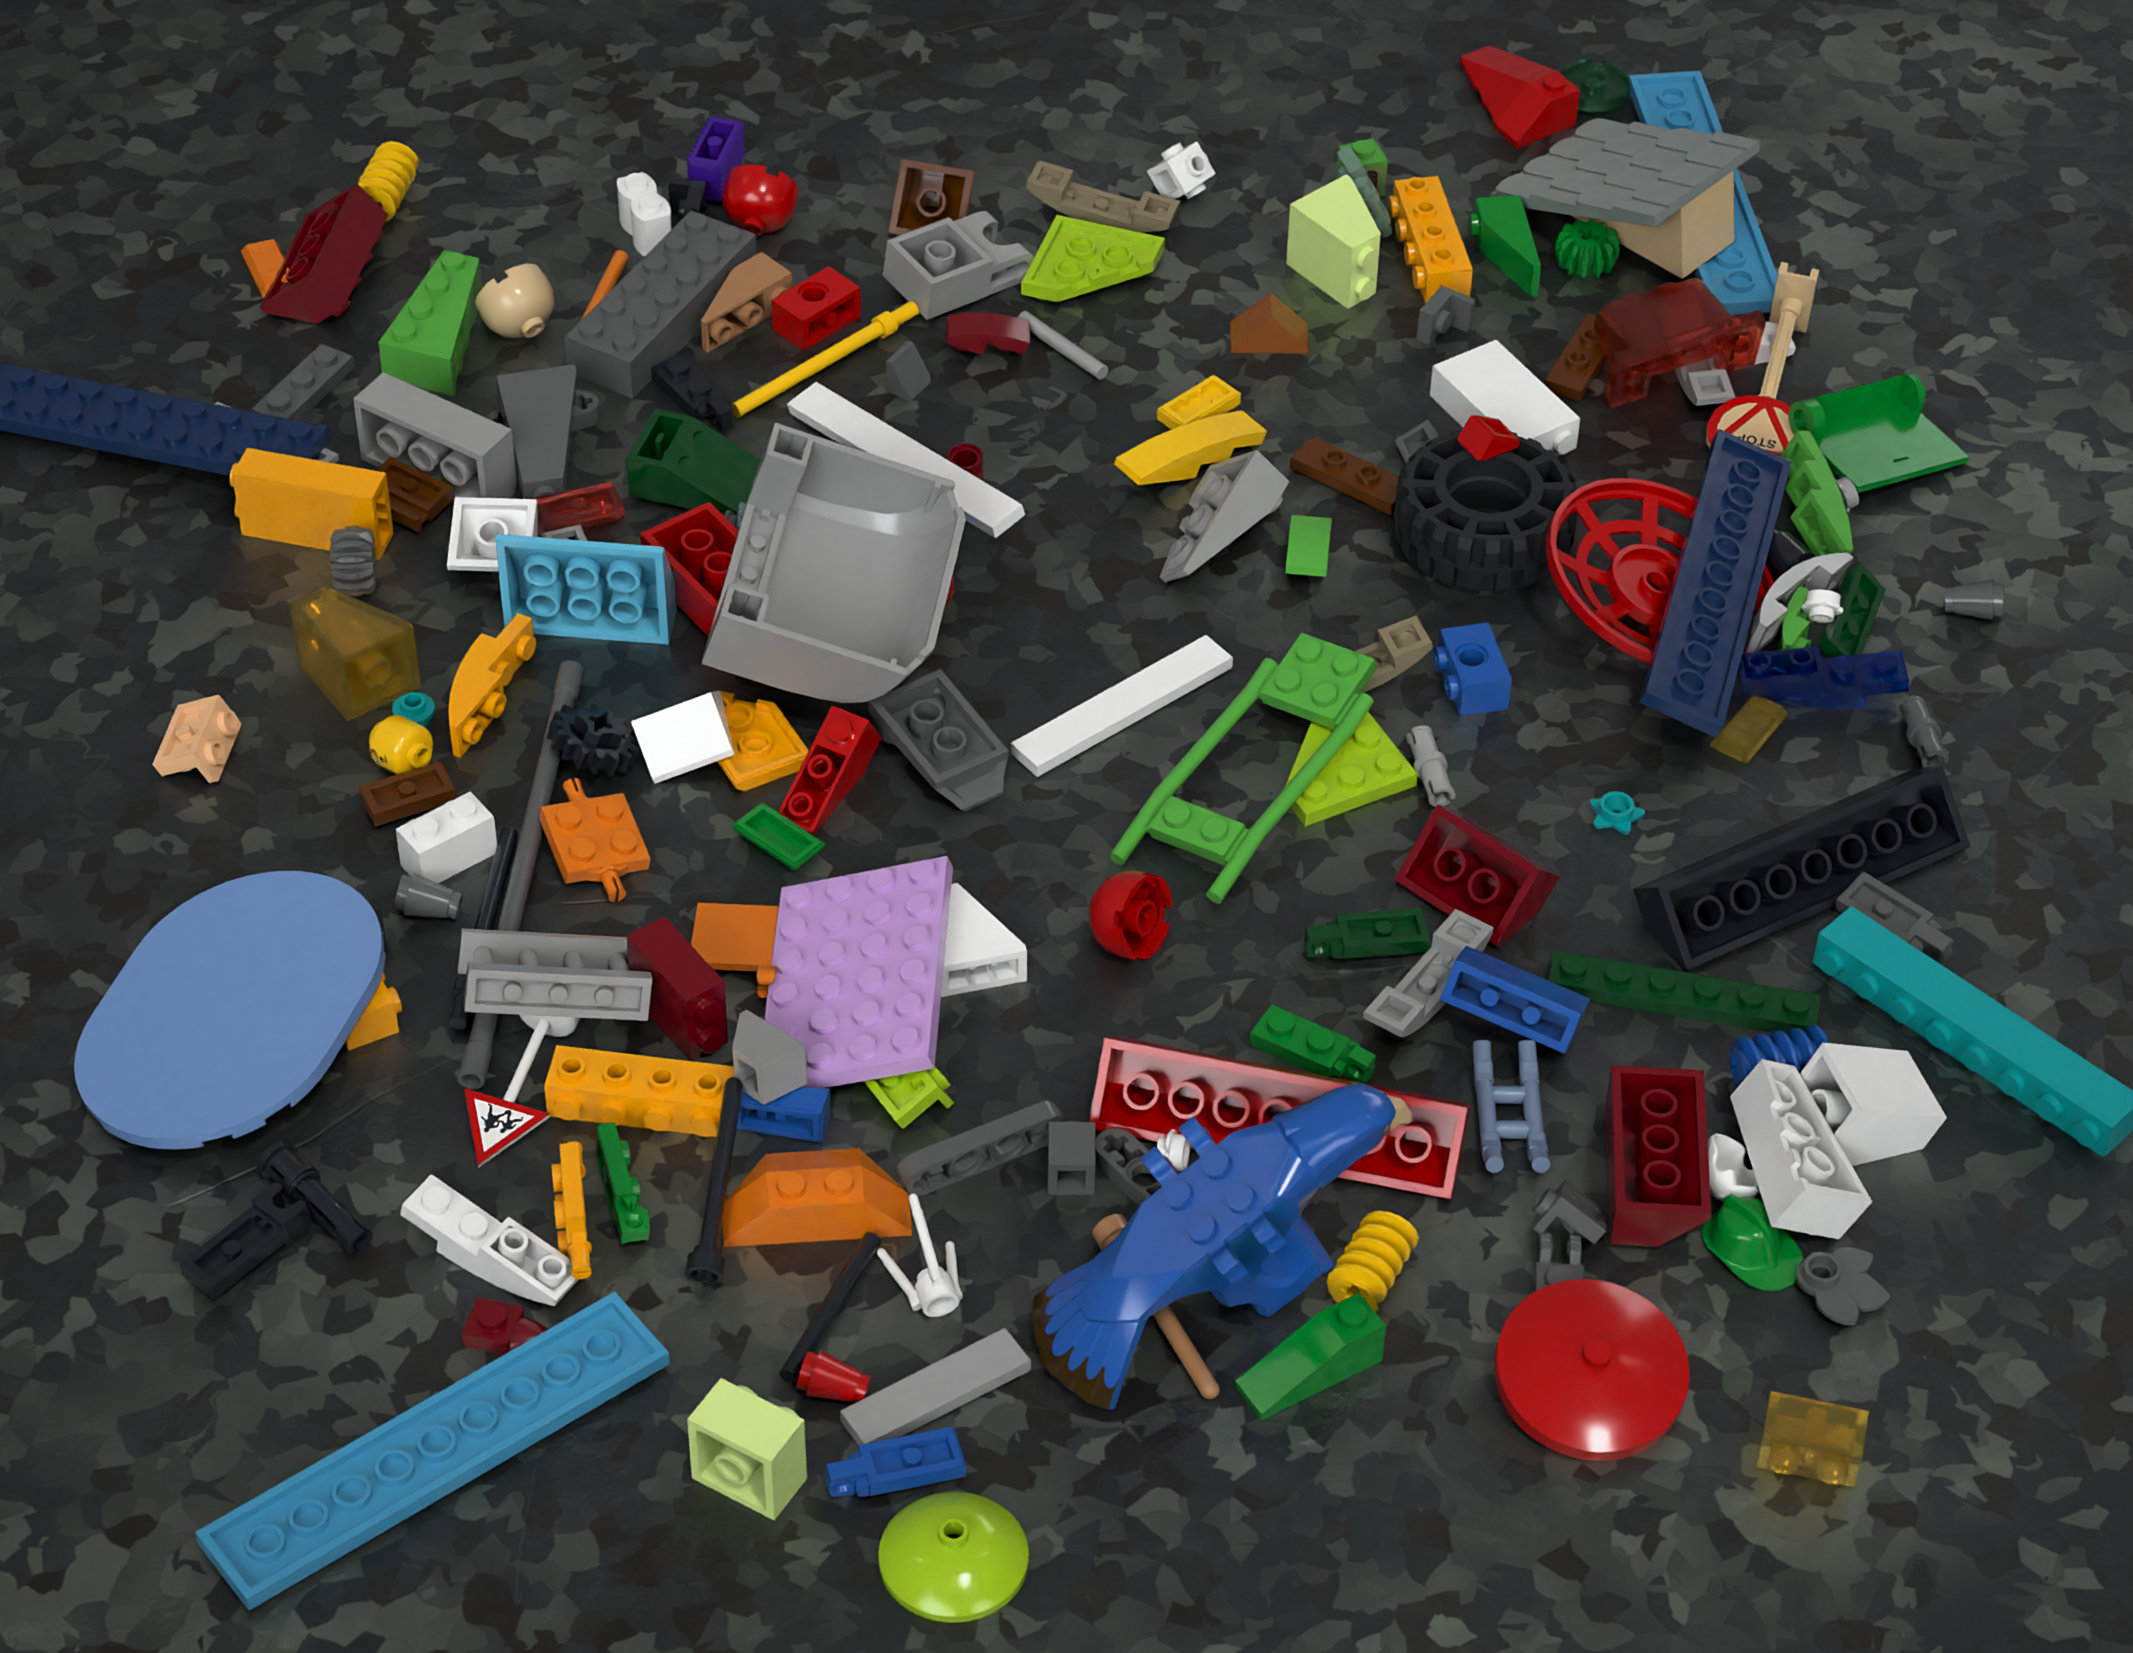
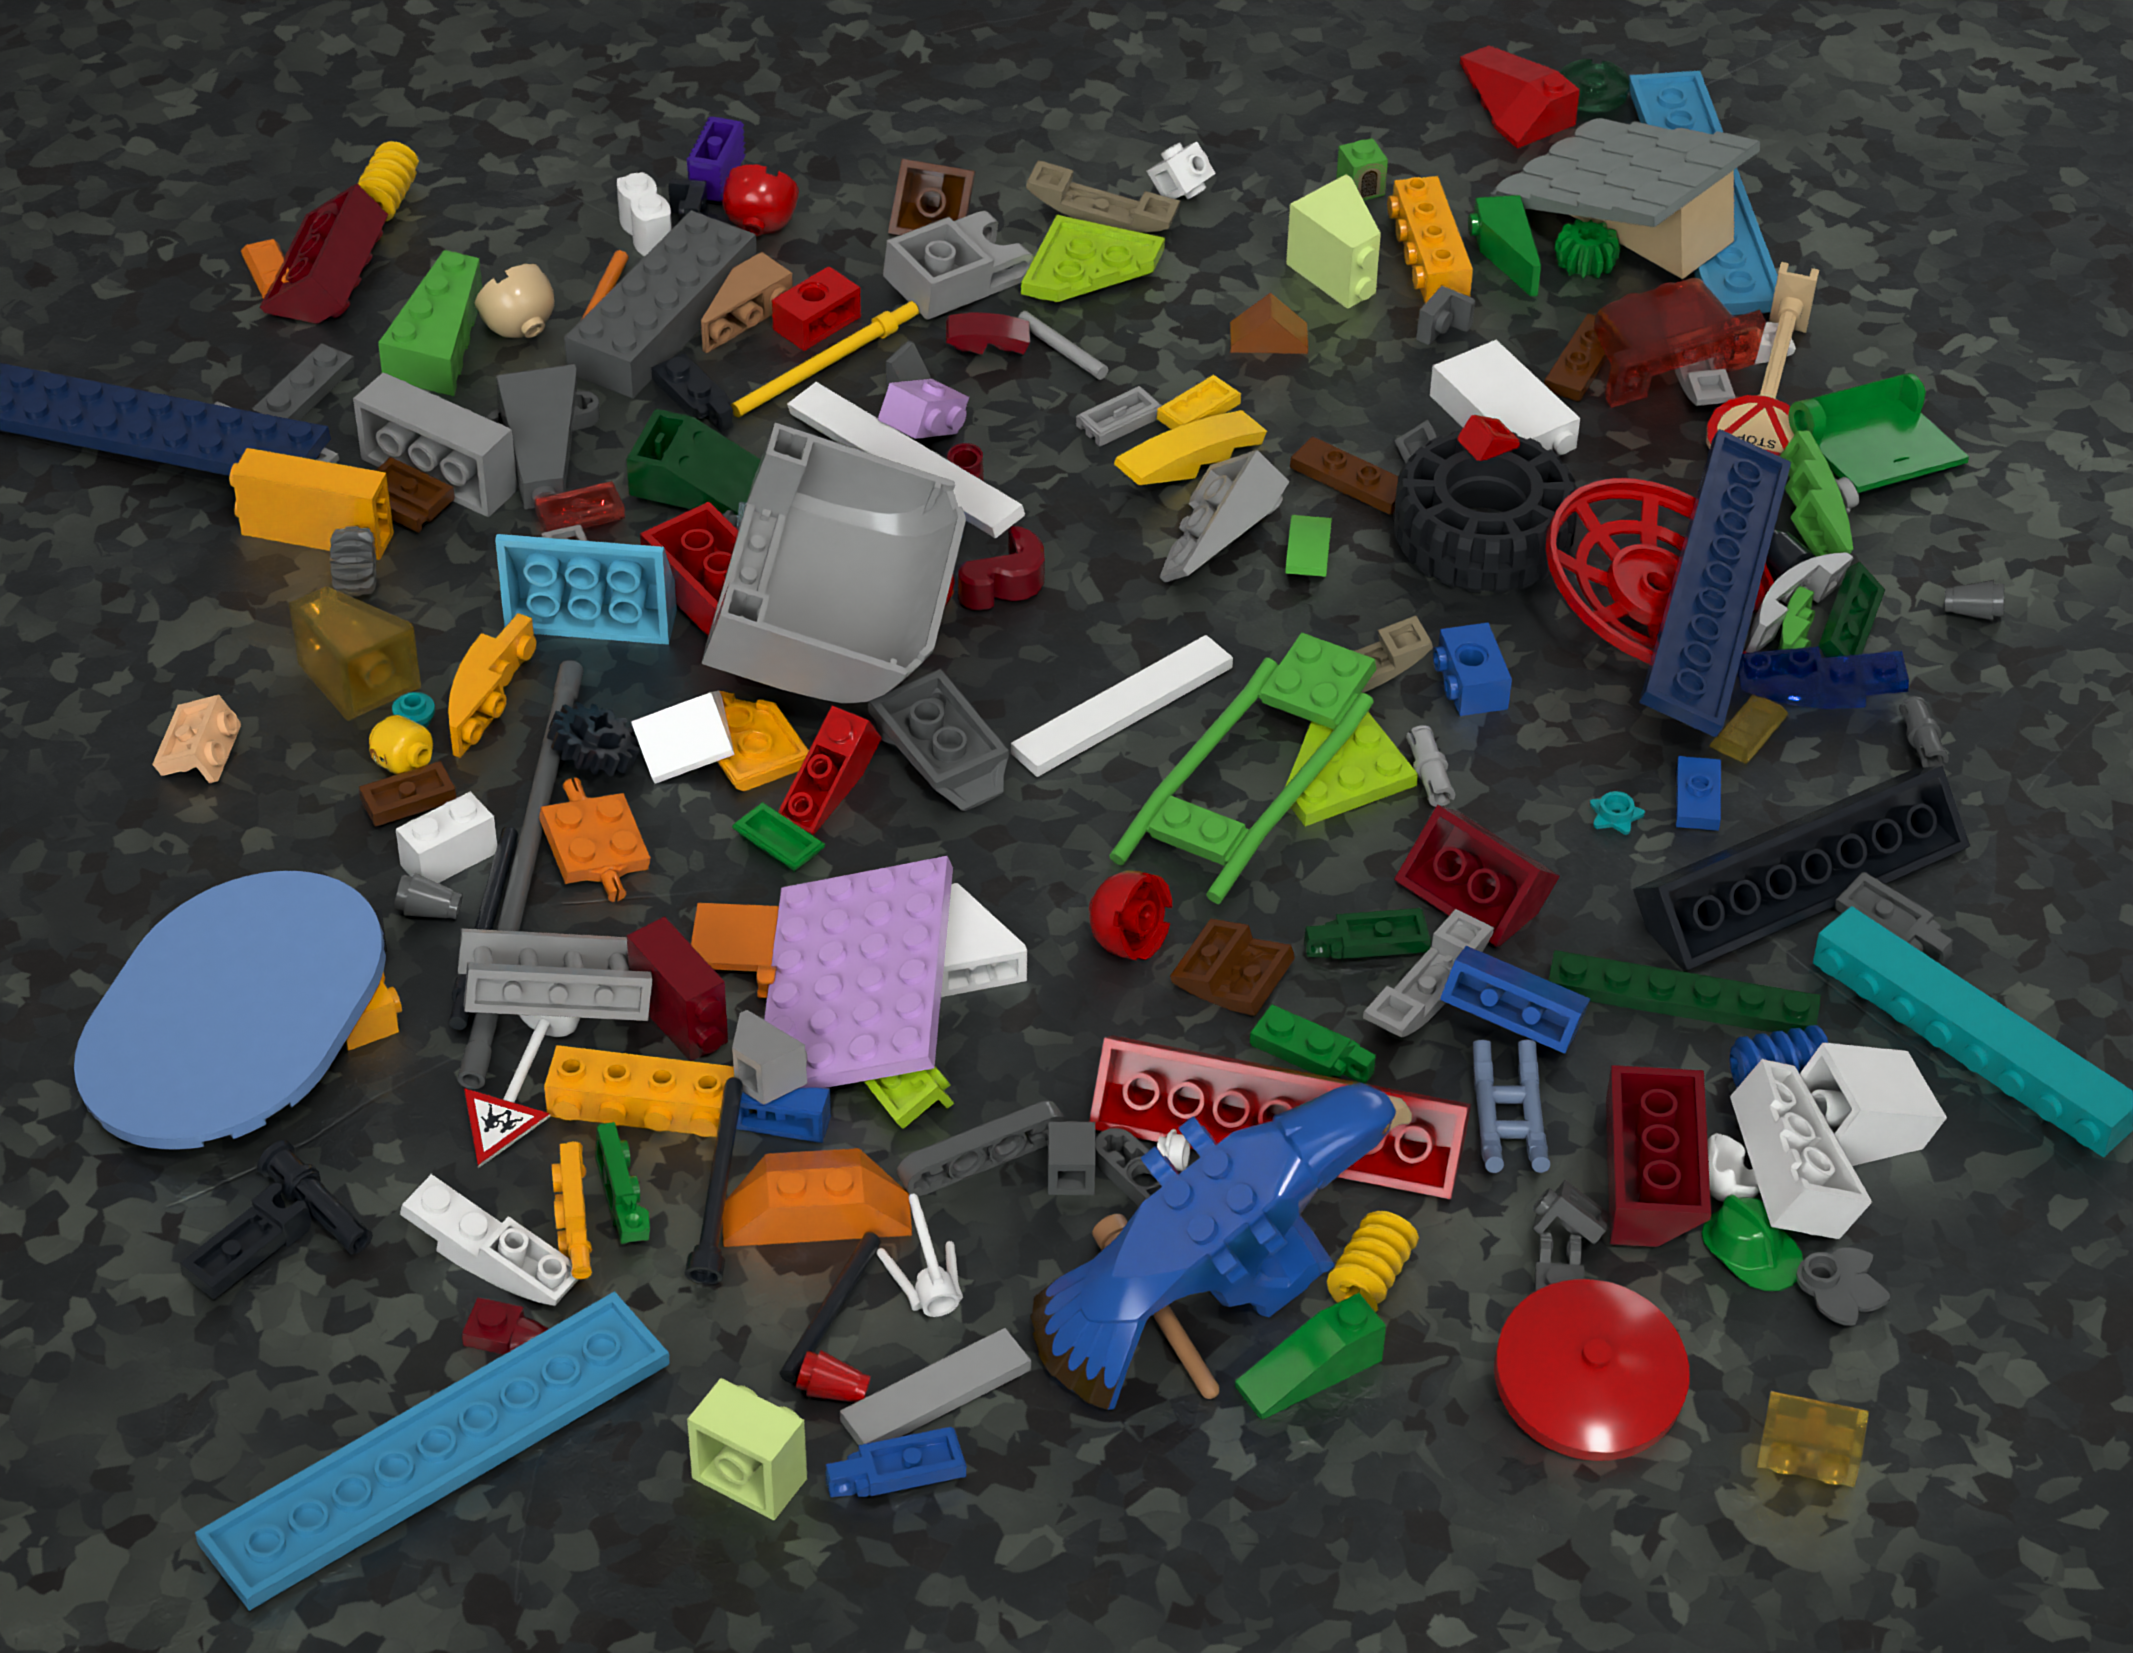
white slope [447,497,538,571] -> none
lime dish [878,1492,1029,1623] -> none
sand green plate [1336,145,1393,238] -> none
white plate [1802,589,1843,623] -> none
none -> lavender brick [878,379,969,439]
none -> dark red animal [958,526,1045,610]
none -> light grey tile [1076,386,1162,447]
none -> reddish brown slope [1170,919,1295,1016]
none -> blue plate [1676,756,1721,831]

